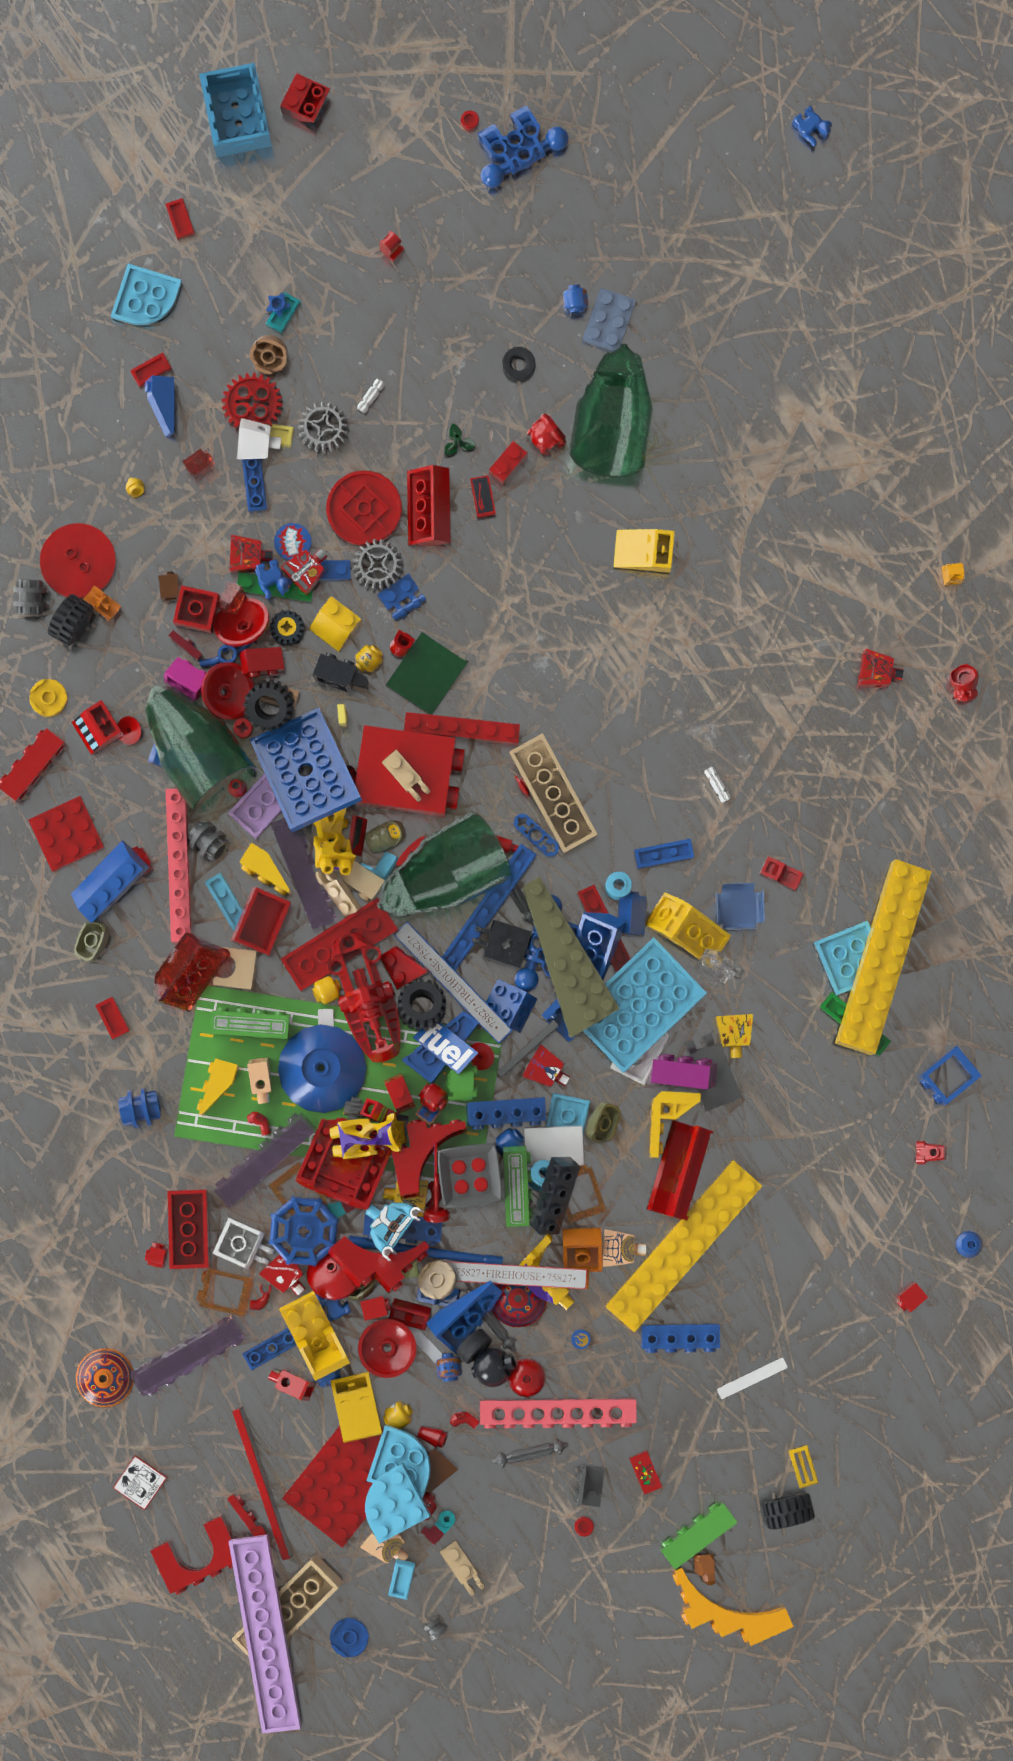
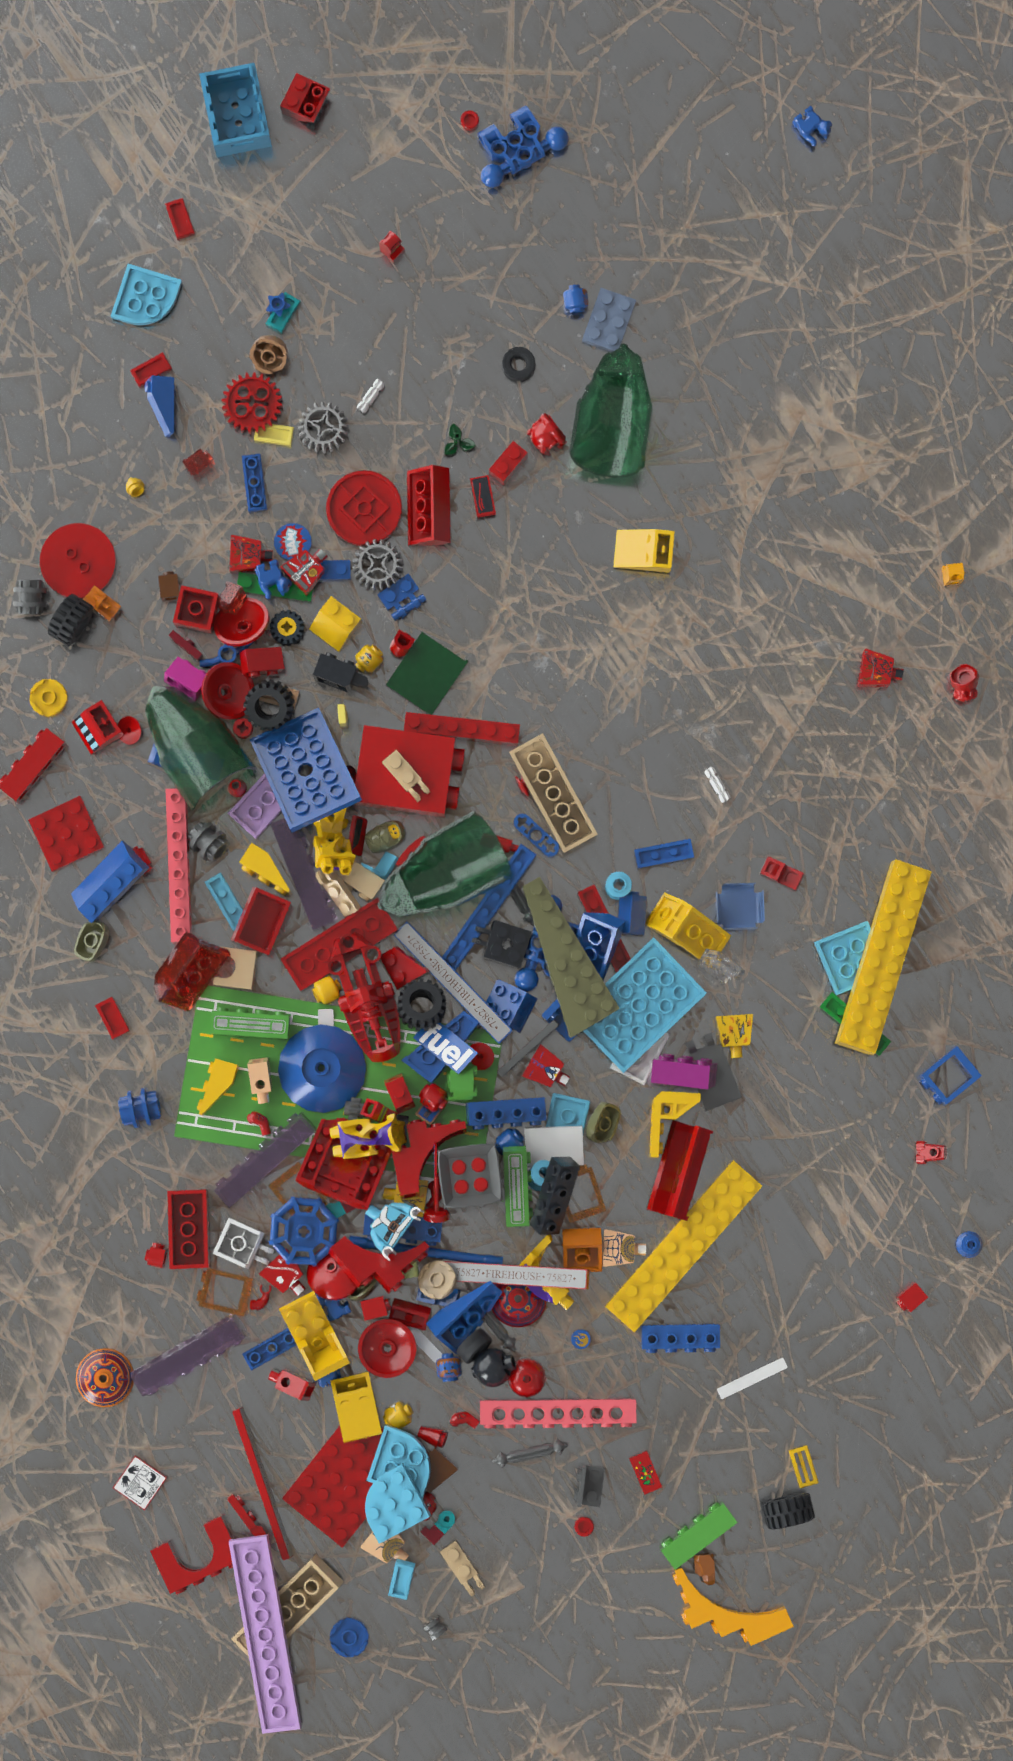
white torso [237,418,281,459] -> none

